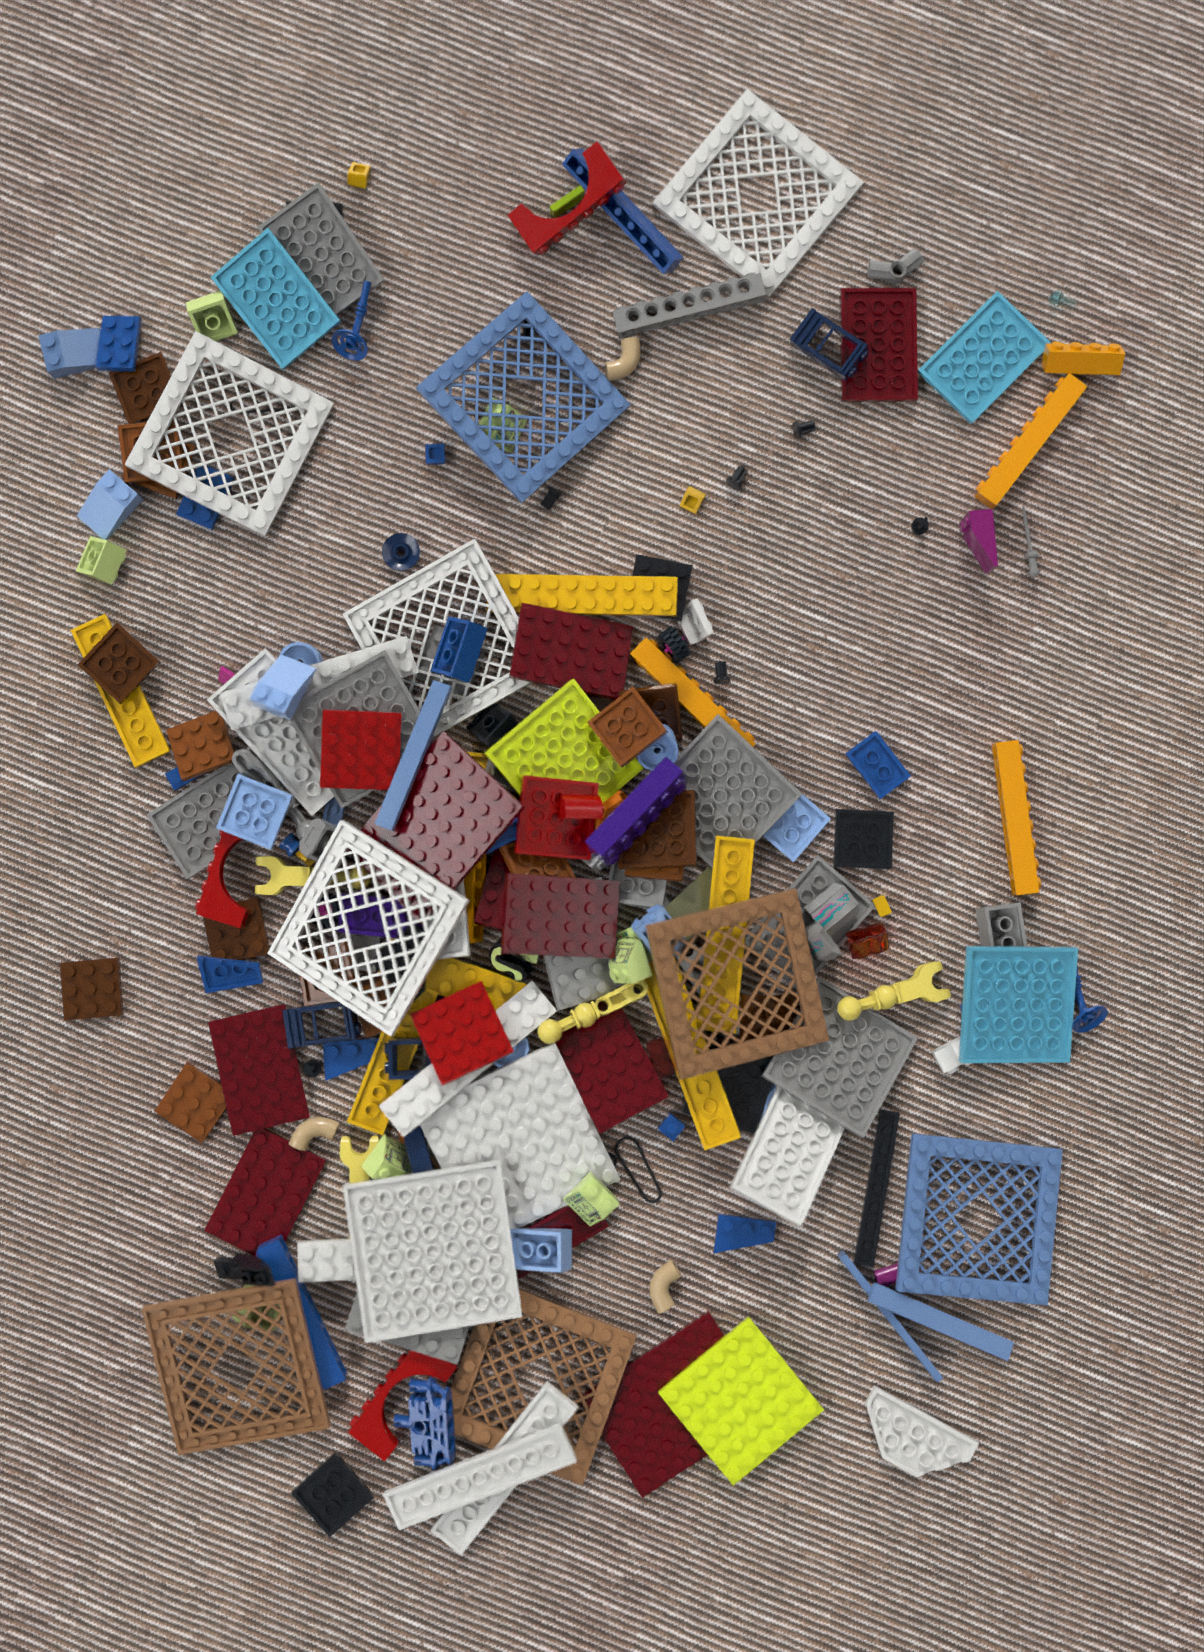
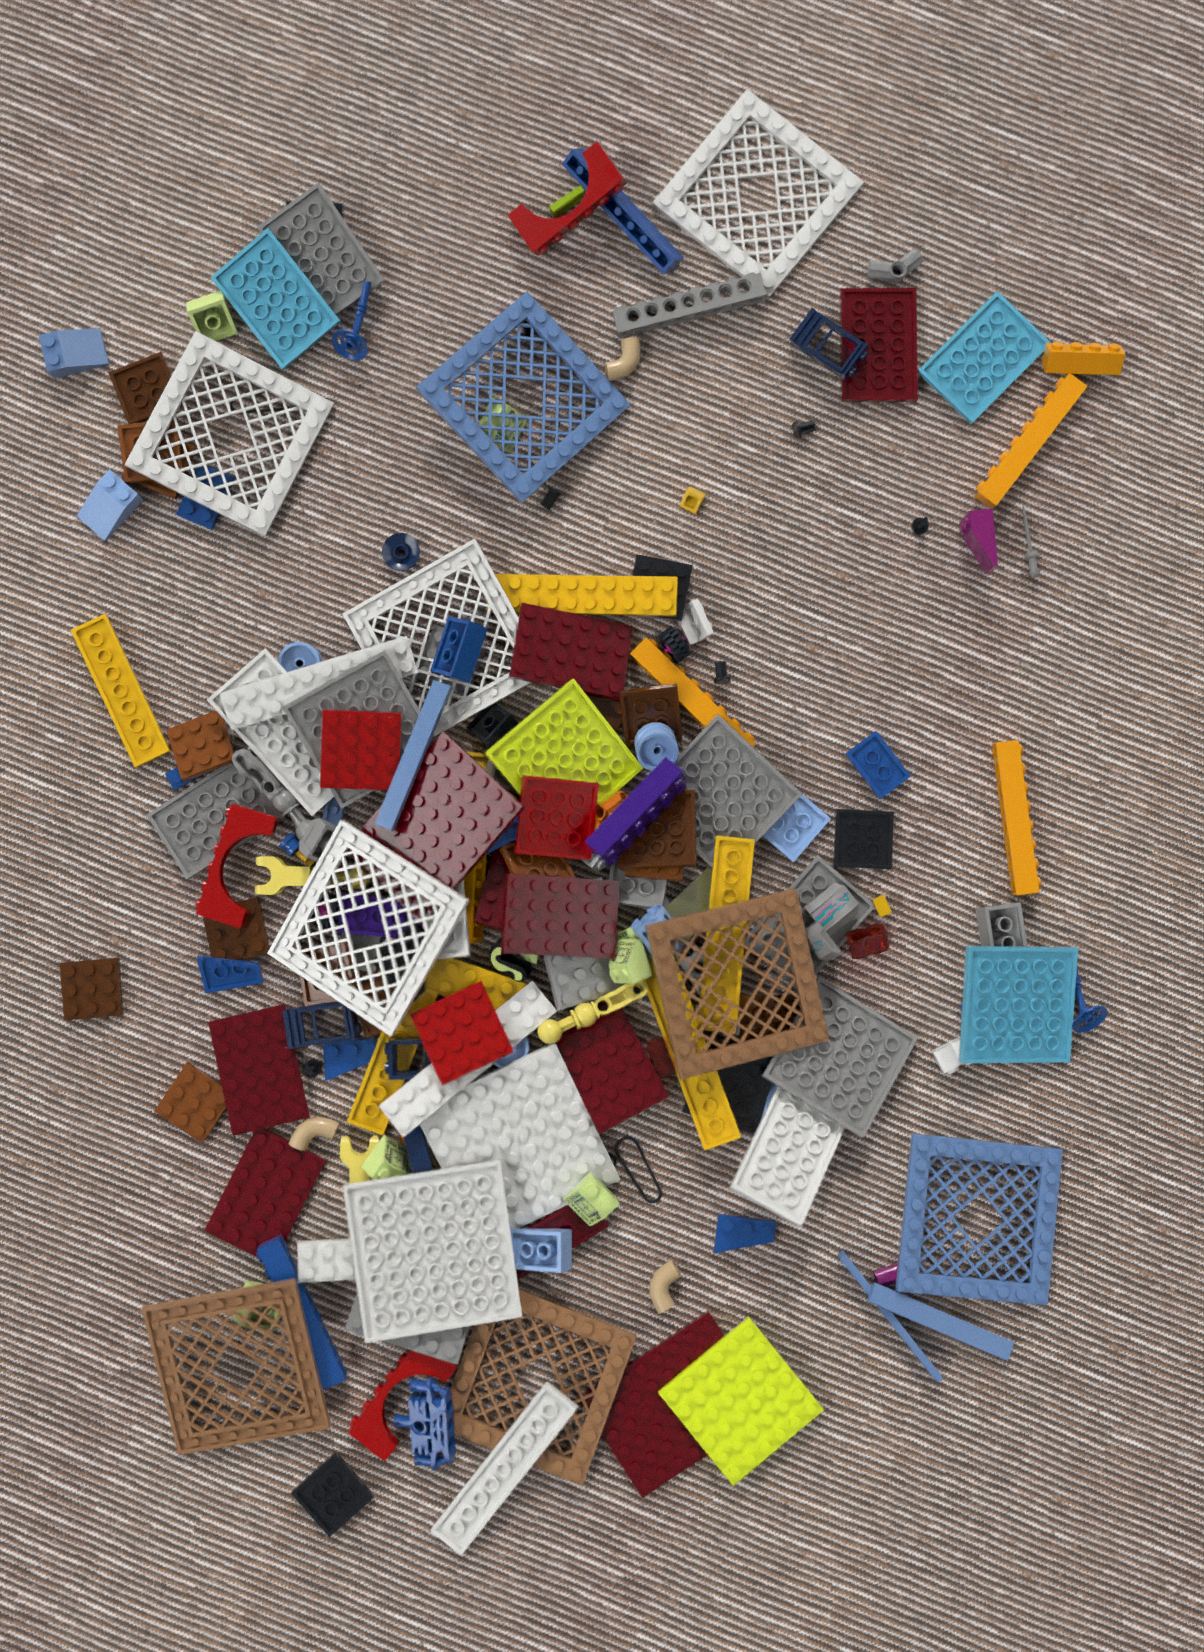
yellowish green slope [76,536,127,585] -> none
reddish brown plate [77,623,161,704] -> none
blue plate [96,316,142,371] -> none
black slope [213,1254,275,1287] -> none
light blue plate [216,774,293,850] -> none
dark pink slope [218,666,235,684] -> none
light blue slope [250,654,316,721] -> none
yellow slope [347,162,371,188] -> none
white plate [383,1423,577,1530] -> none
blue plate [425,443,446,465] -> none
red brick [560,794,603,819] -> none
dark orange plate [587,686,668,768] -> none
blue brick [657,1111,685,1141] -> none
black piece [726,465,748,490] -> none
light yellow piece [837,961,951,1021] -> none
black plate [853,1109,900,1267] -> none
white plate [865,1385,979,1477] -> none
clear light blue hand [1049,290,1077,305] -> none

